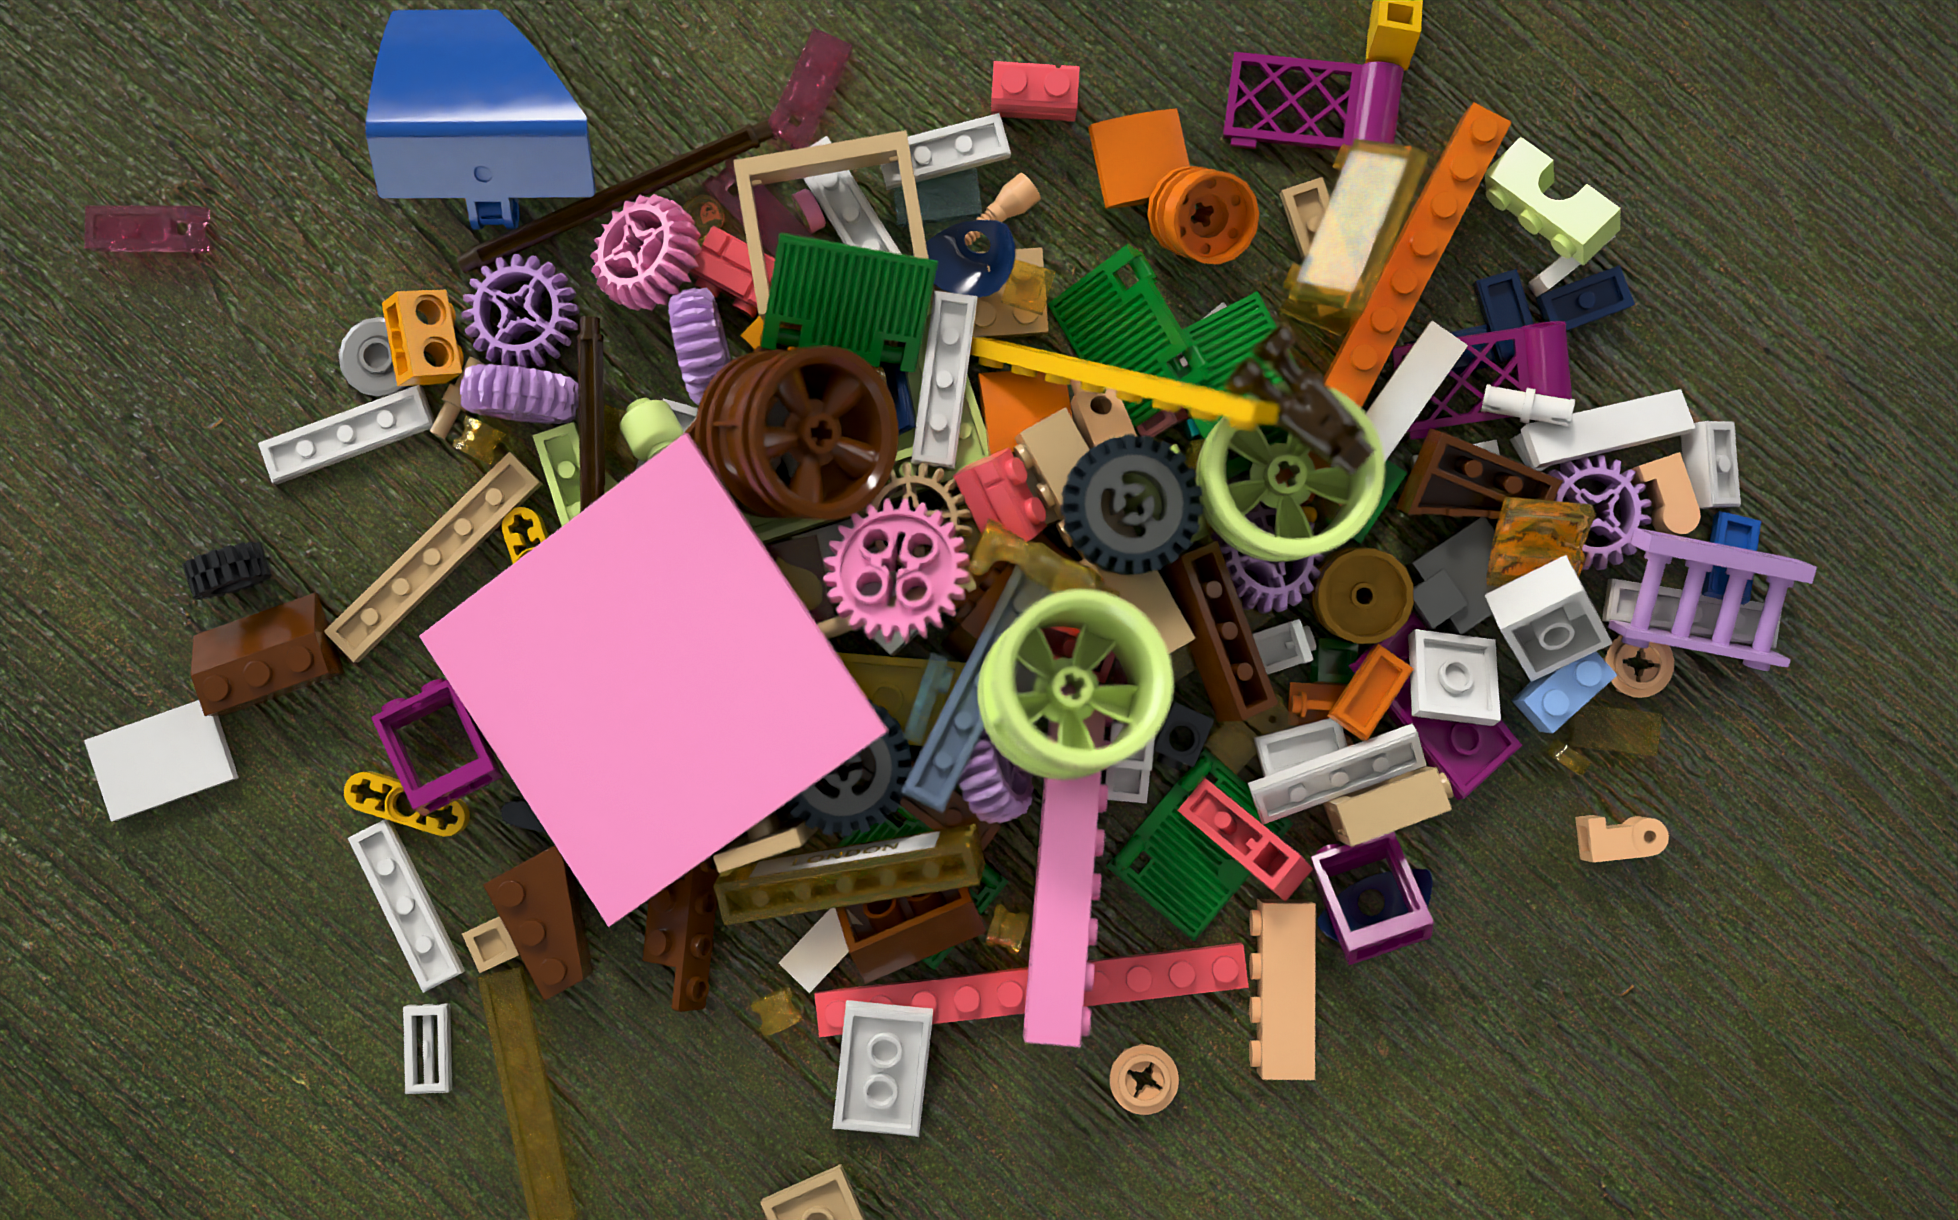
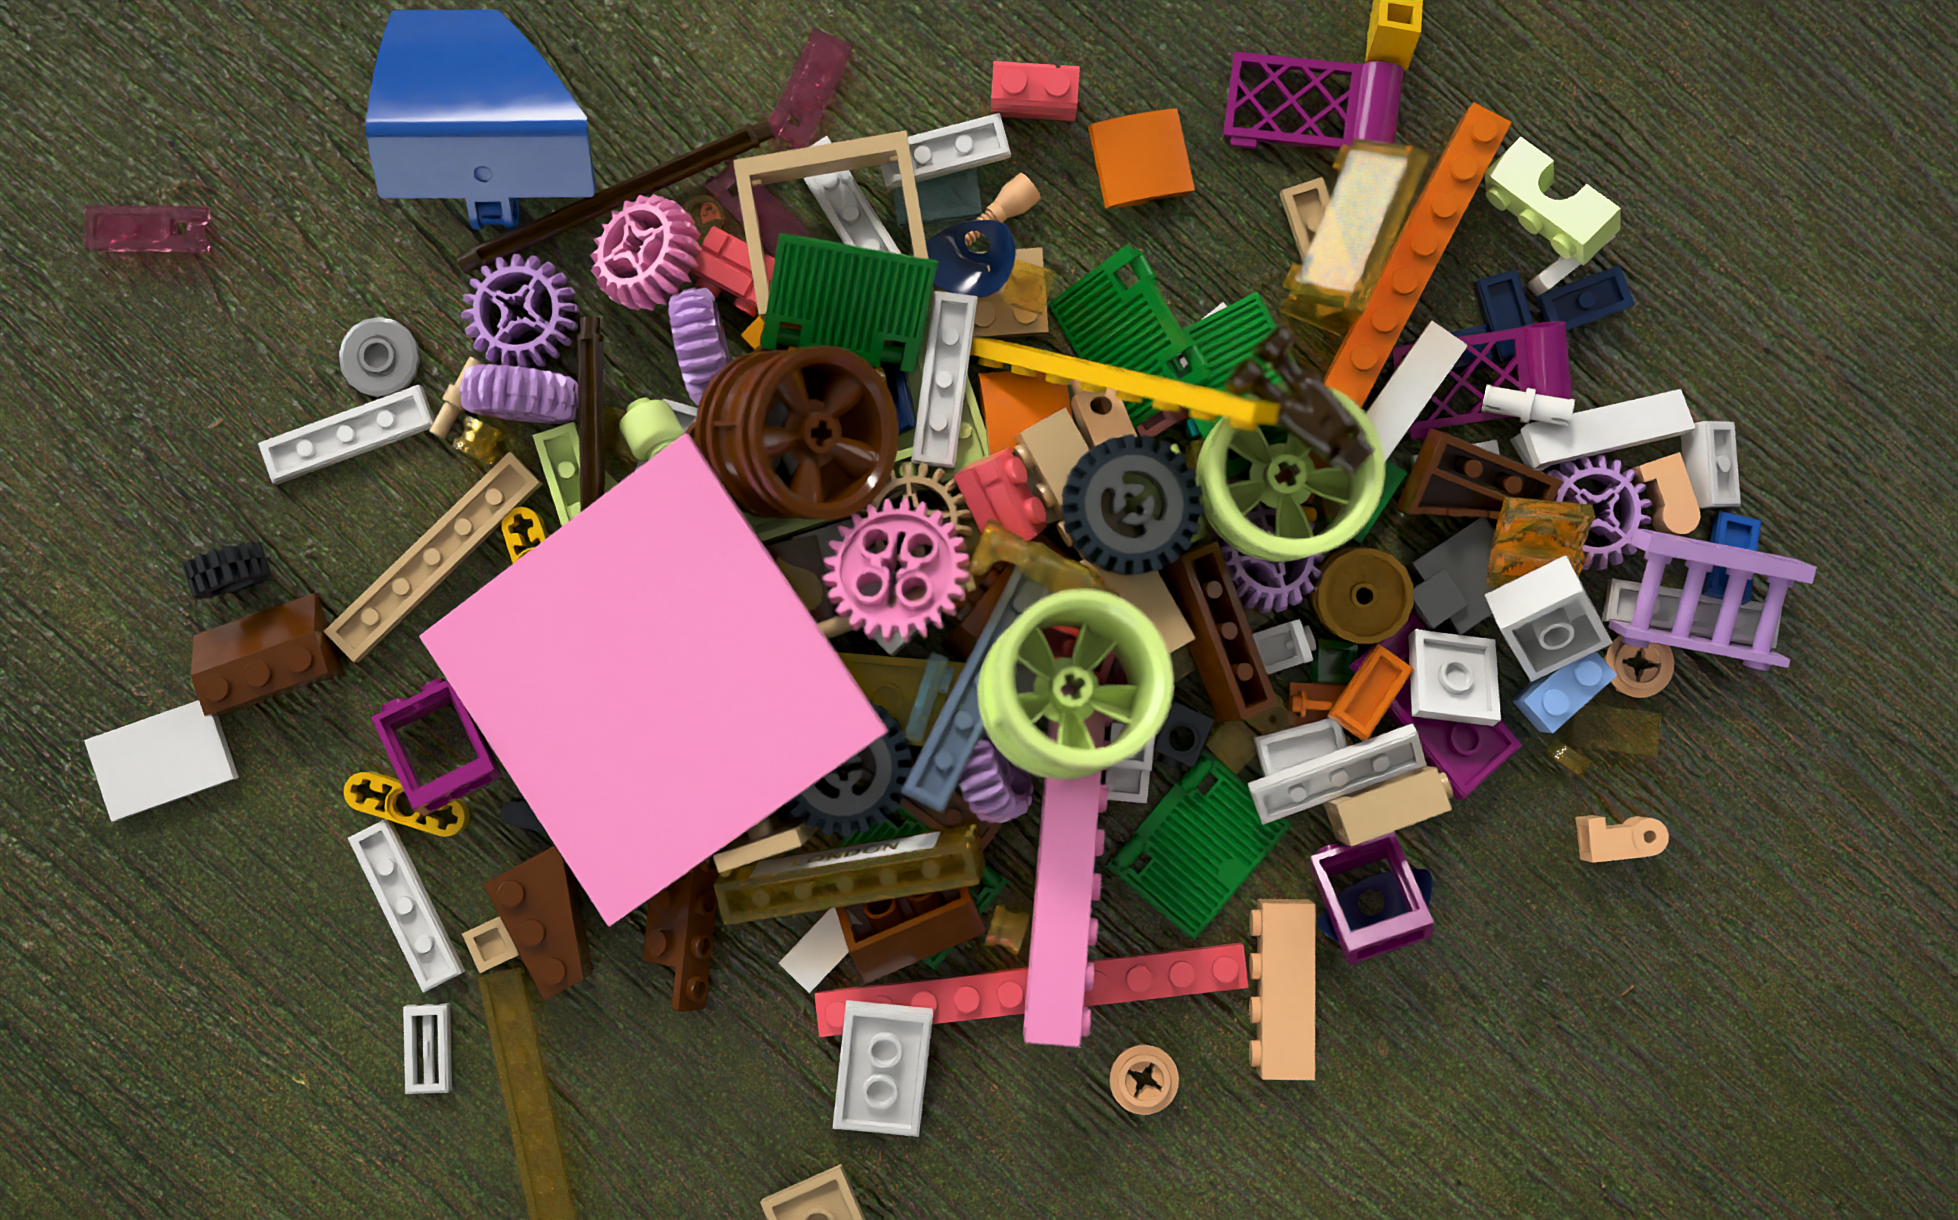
light orange brick [382,289,464,387] -> none
clear yellow wheel [750,986,803,1036] -> none
bright pink tile [792,188,826,234] -> none
orange wheel [1147,165,1259,265] -> none
coral slope [1177,778,1313,902] -> none

